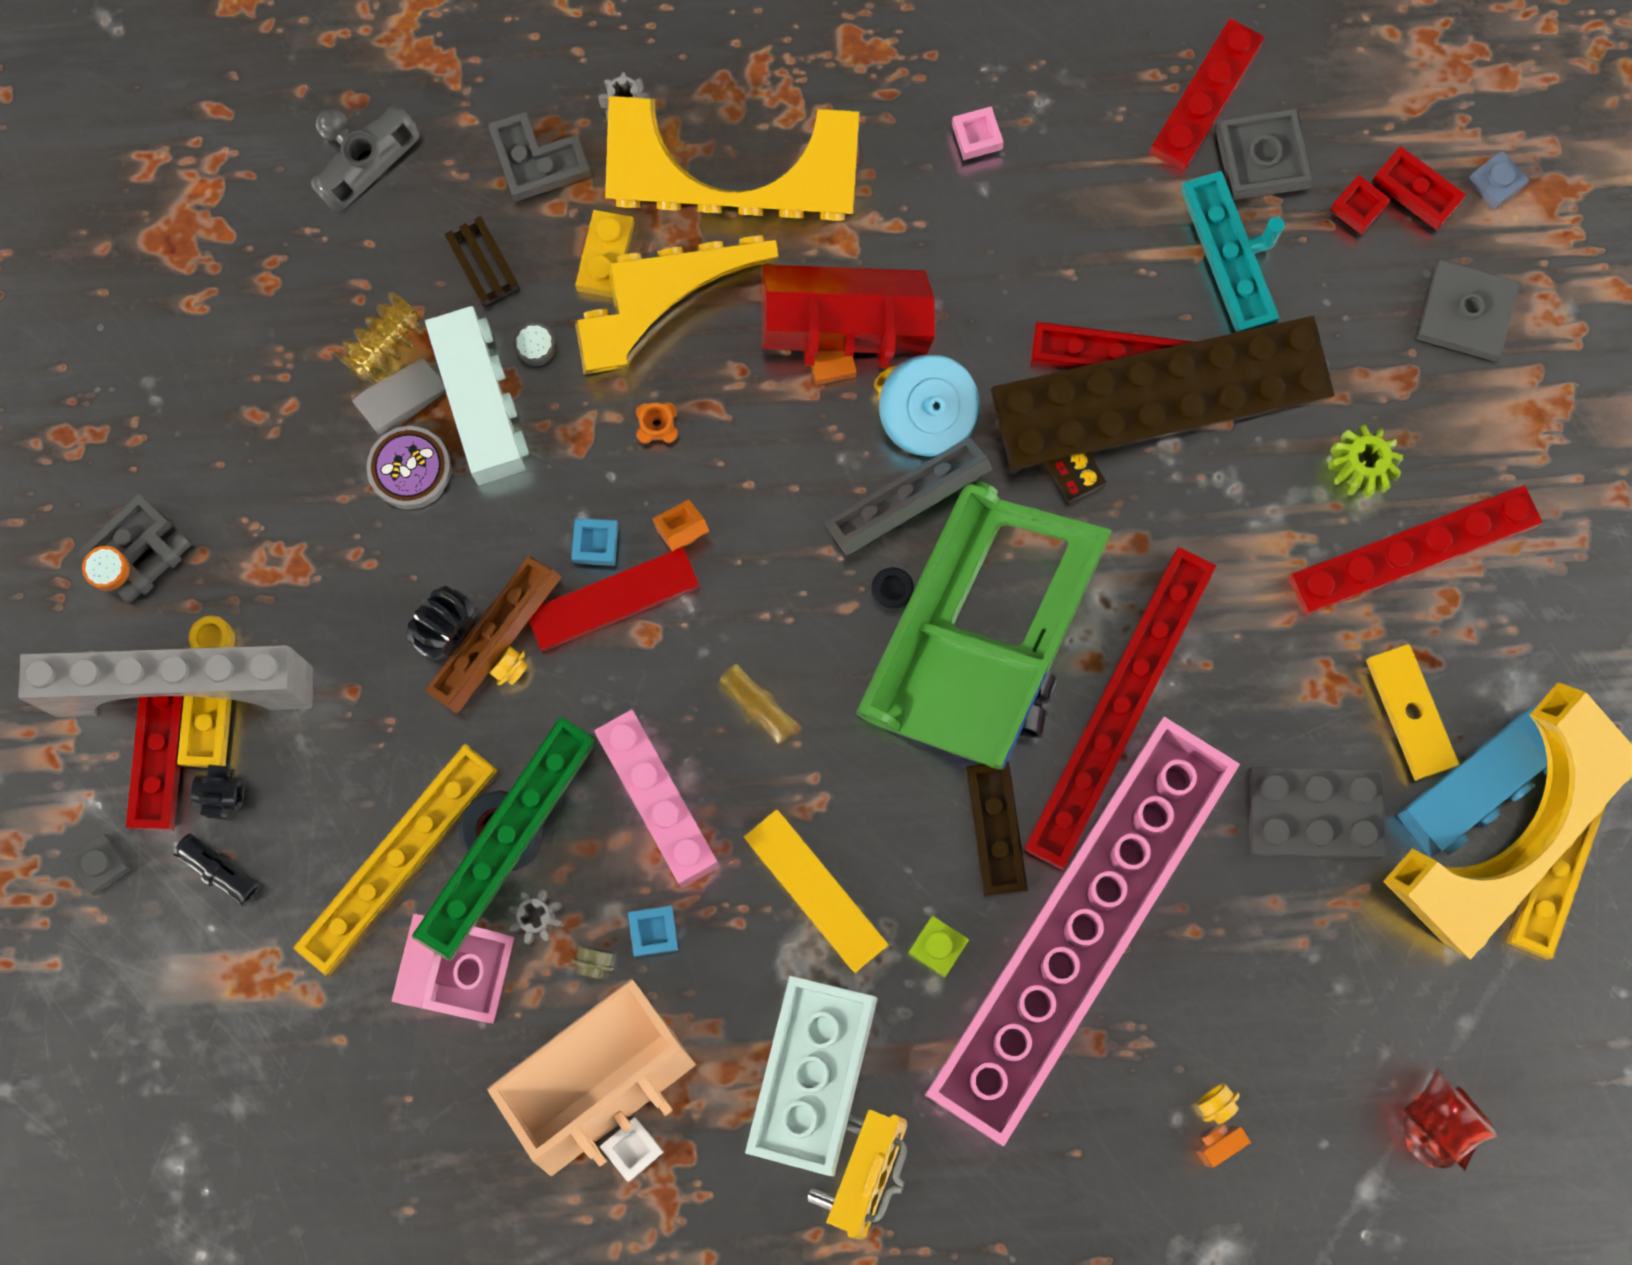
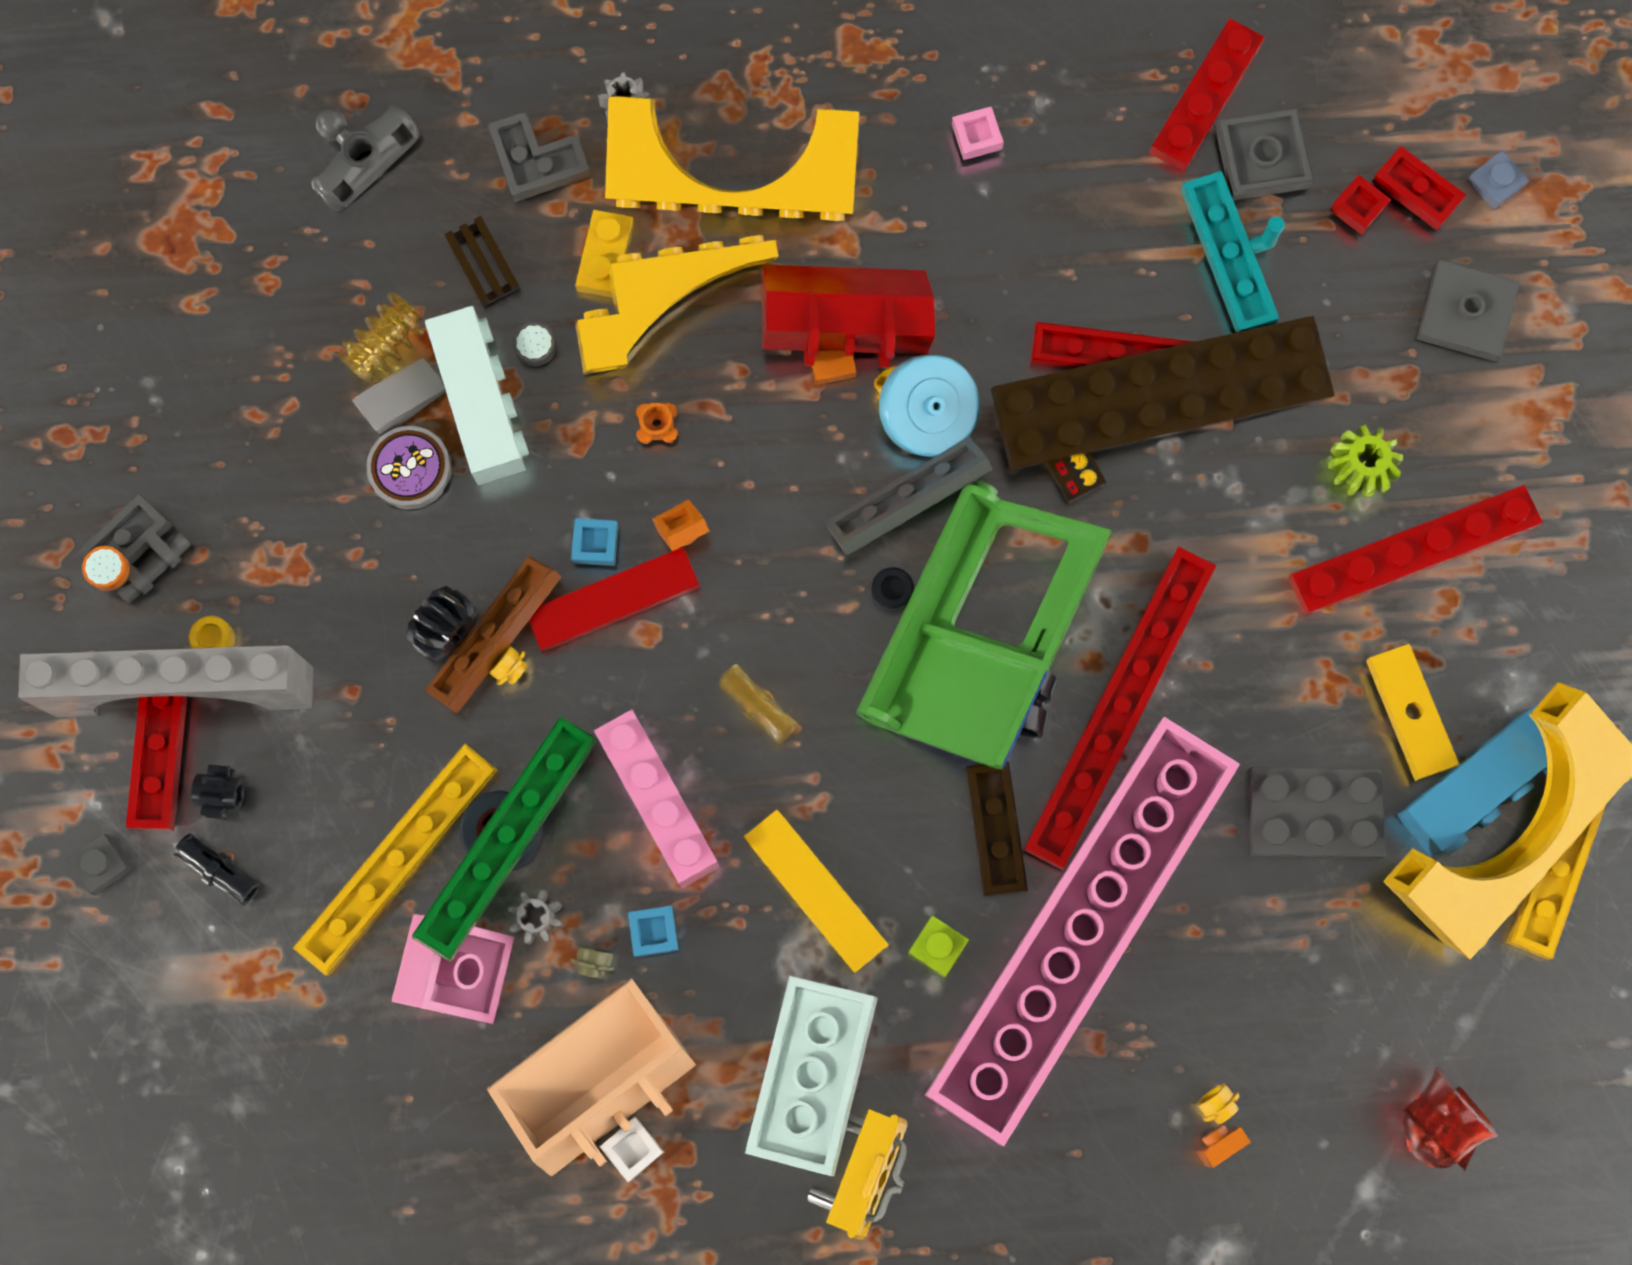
yellow plate [177,696,232,768] -> none

